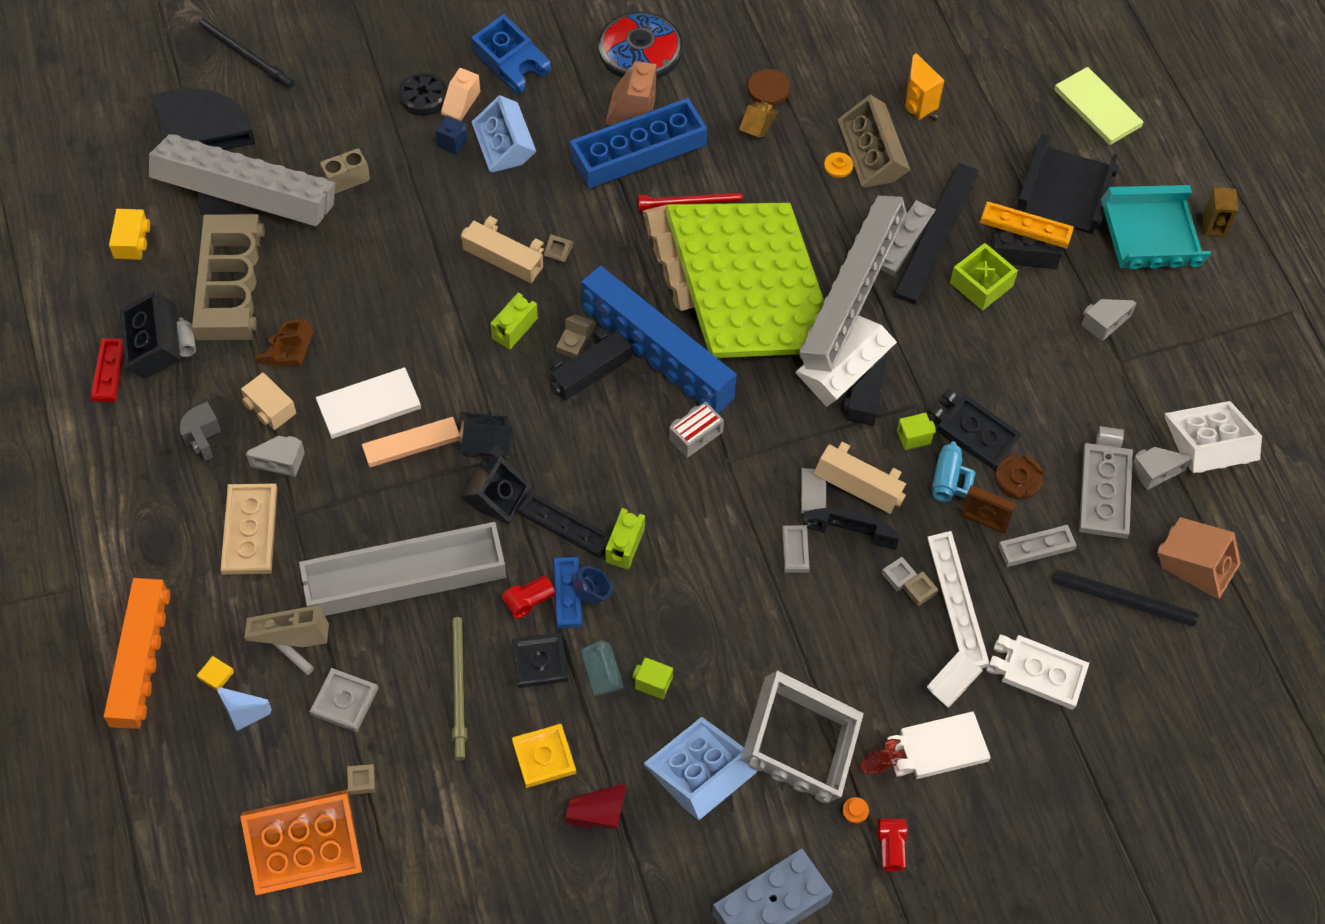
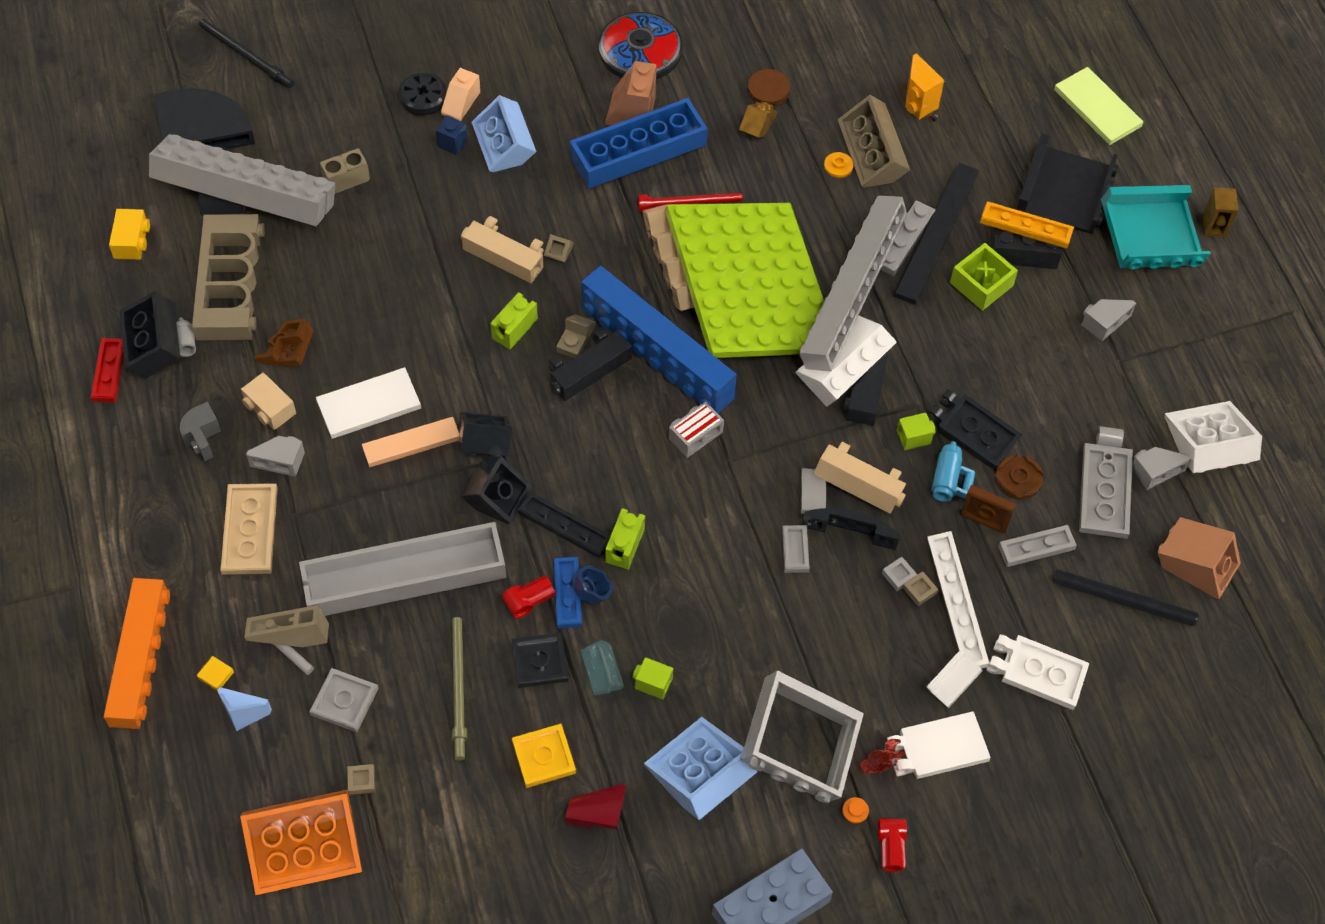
blue brick [471,14,551,95] -> none

